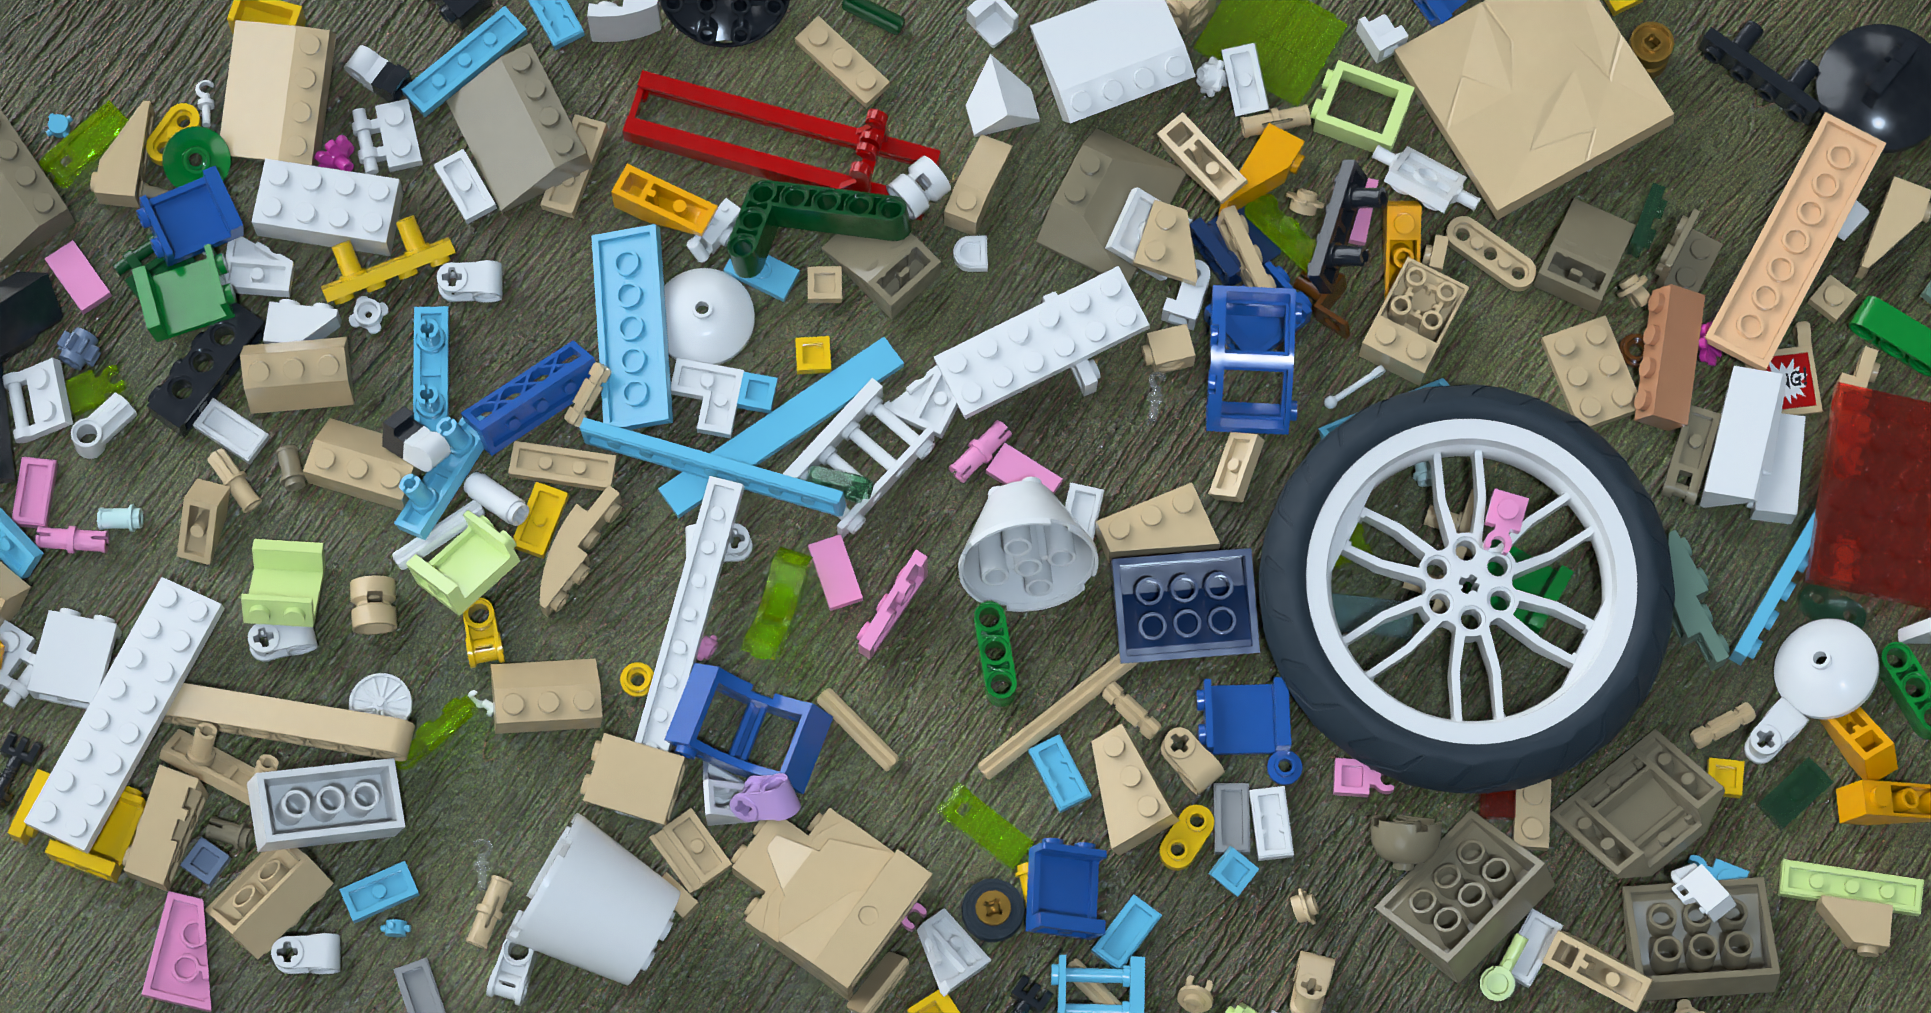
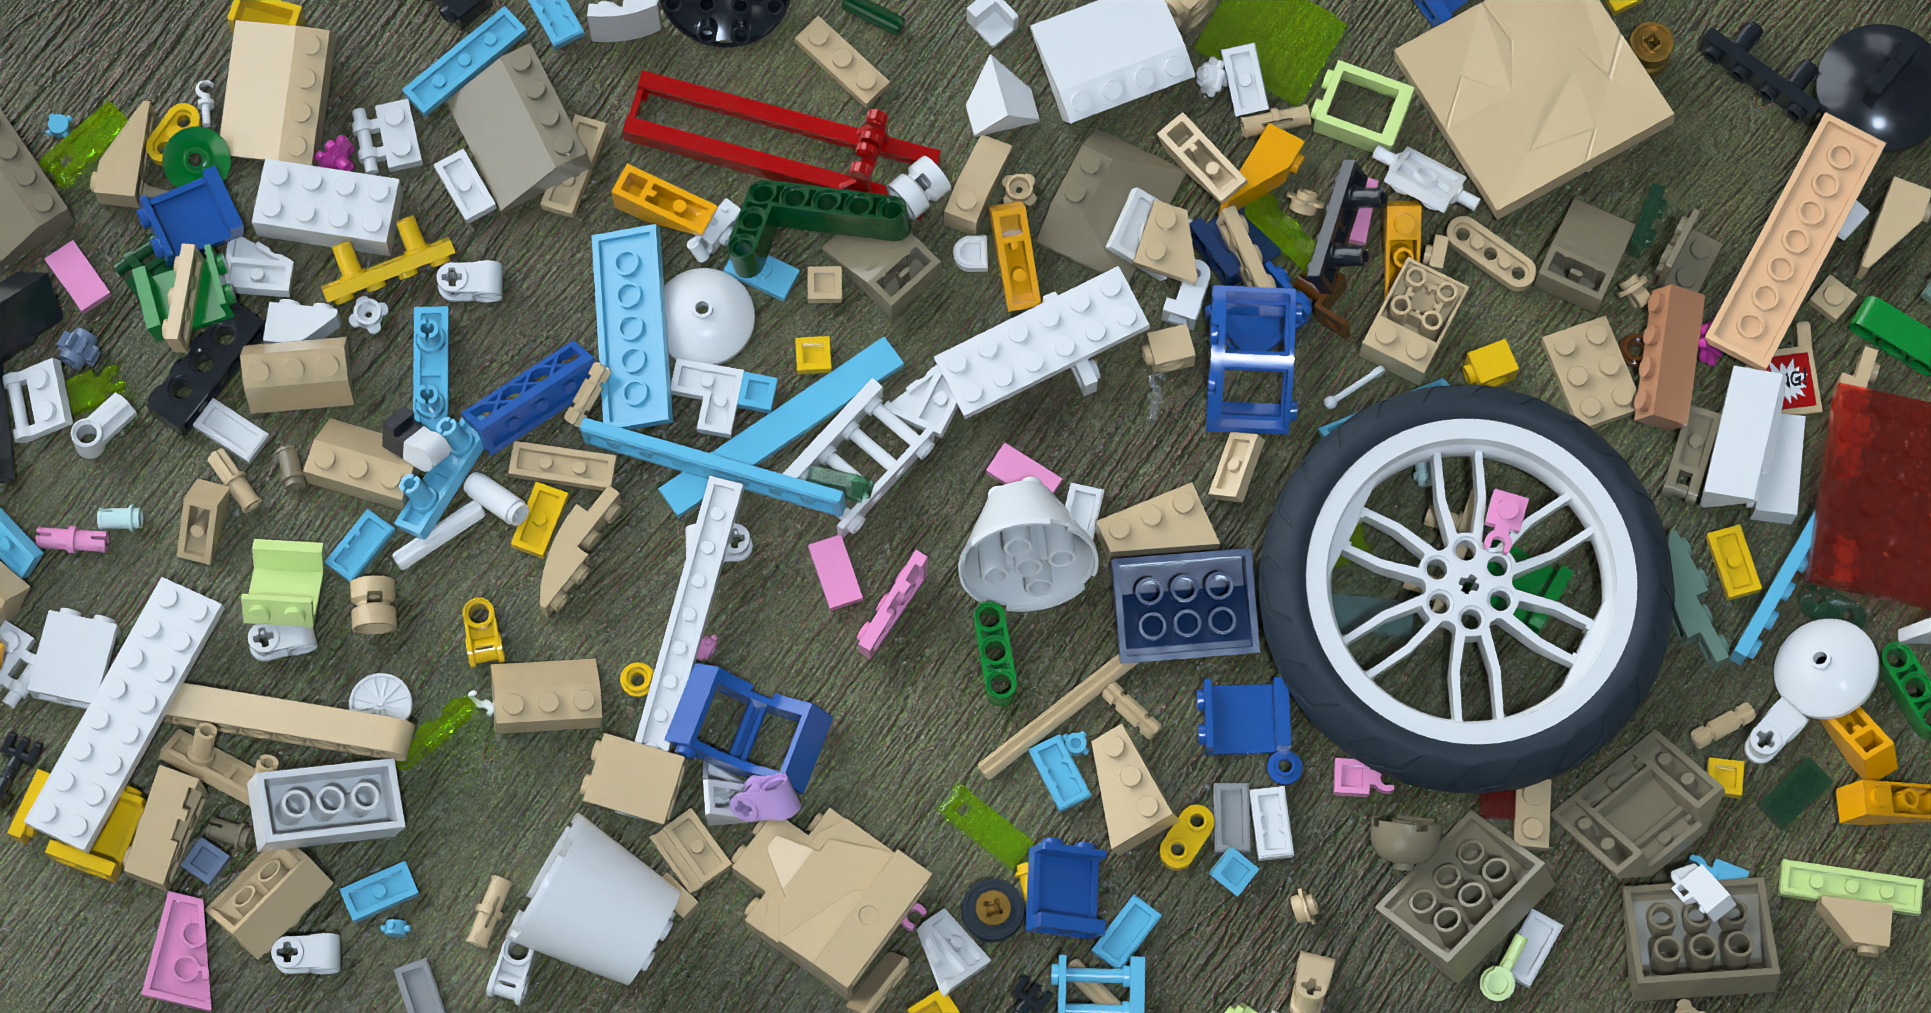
bright pink tile [12,457,58,528] -> none
leg [344,45,412,103] -> none
yellowish green panel [406,510,520,616] -> none
clear hand [473,838,493,891] -> none
clear neon green arch [741,547,813,660] -> none
tan axle [817,688,899,771] -> none
bright pink pin [949,420,1012,483] -> none
tan piece [1160,727,1225,795] -> none
tan plate [1177,975,1213,1013] -> none
white panel [1356,15,1408,64] -> none
tan slope [1542,930,1654,1012] -> none
none -> tan plate [162,244,204,353]
none -> medium azure plate [325,509,396,583]
none -> light orange slope [988,200,1041,312]
none -> tan plate [1002,174,1037,206]
none -> medium azure piece [1062,731,1090,756]
none -> yellow brick [1462,339,1519,387]
none -> yellow plate [1705,524,1762,601]

